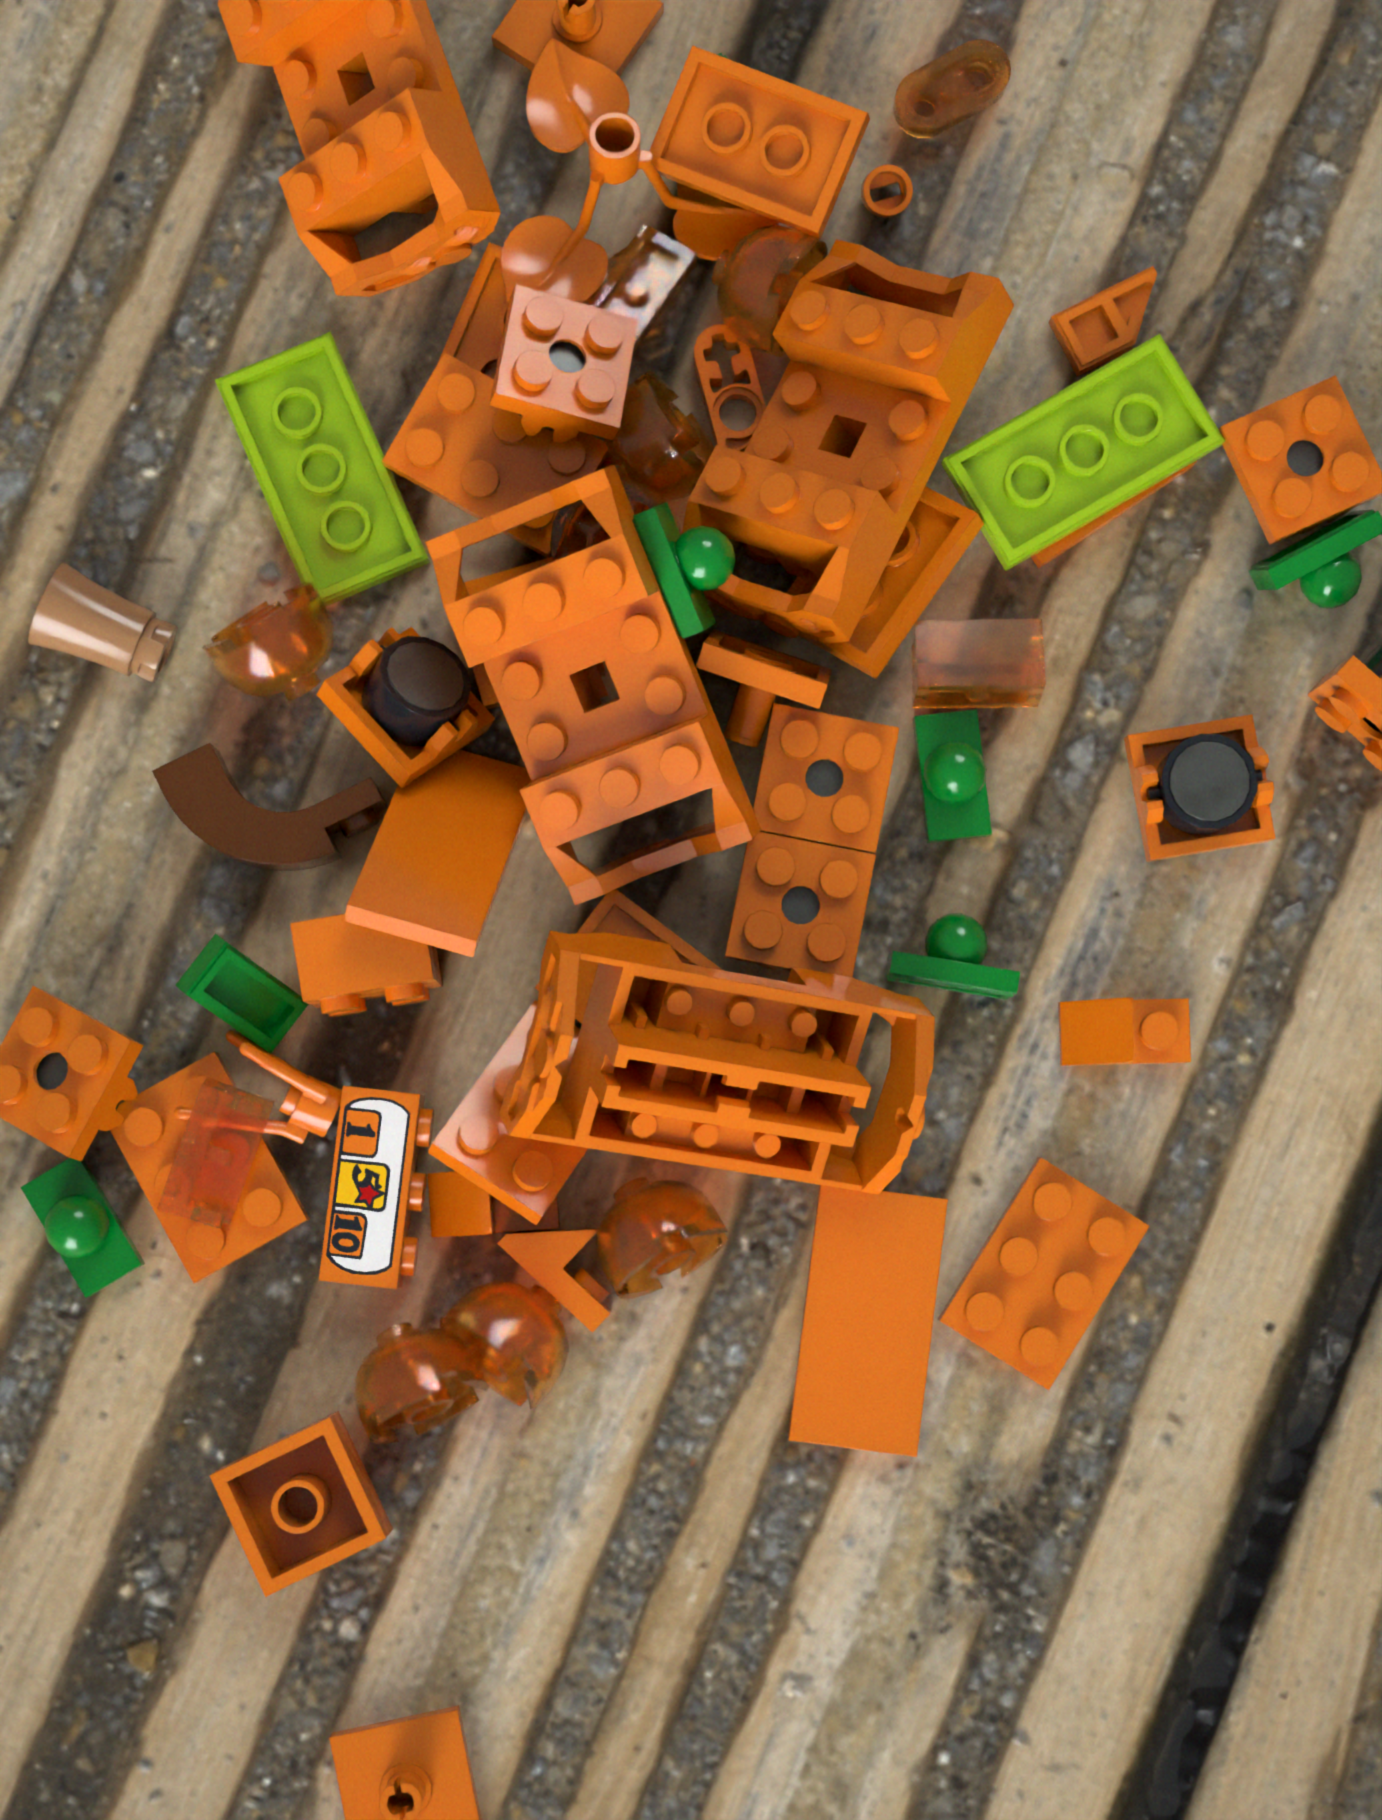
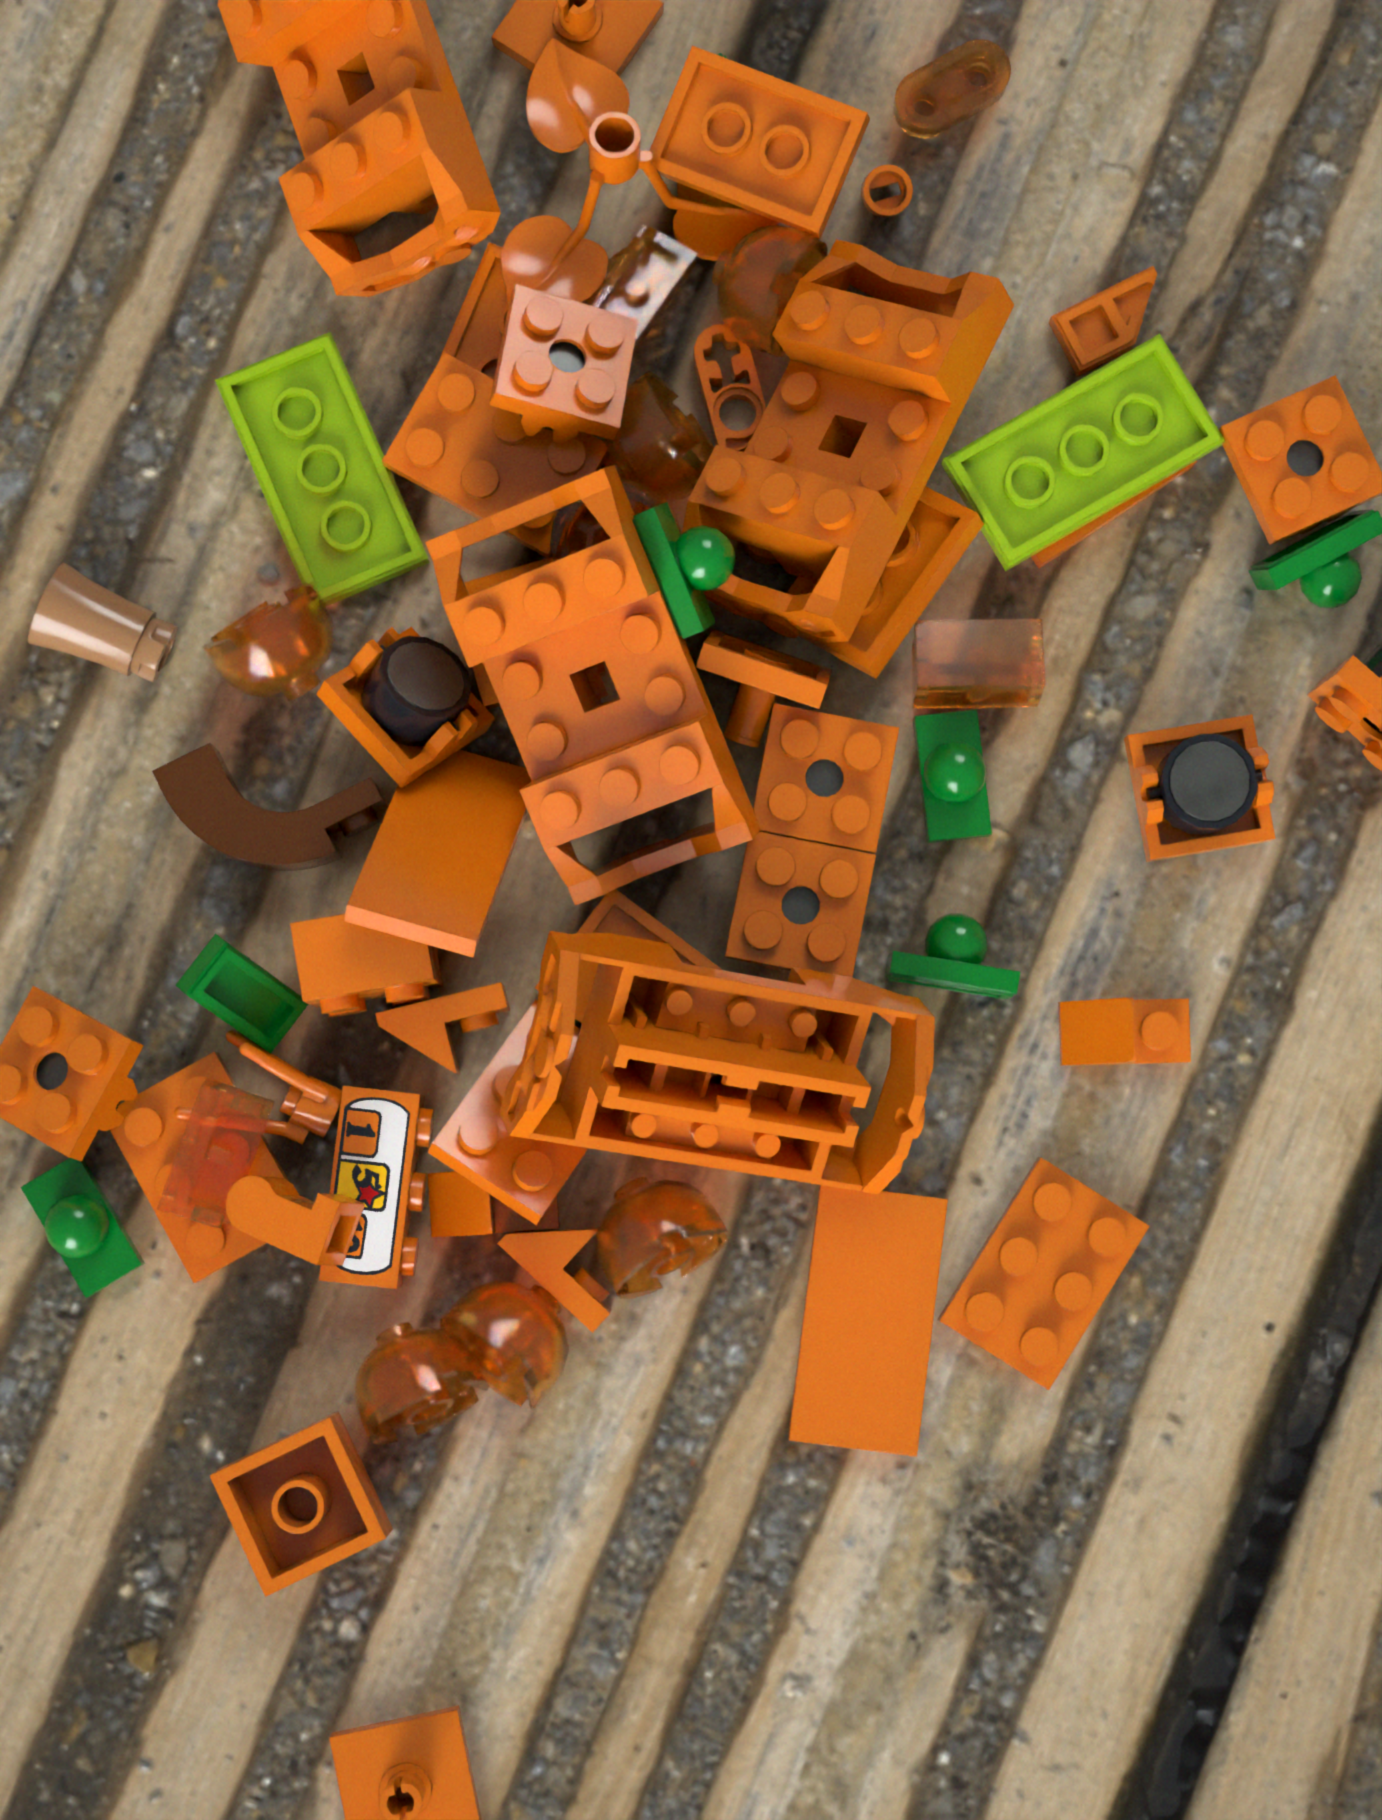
none -> orange leg [225,1175,365,1265]
none -> orange slope [375,982,510,1075]

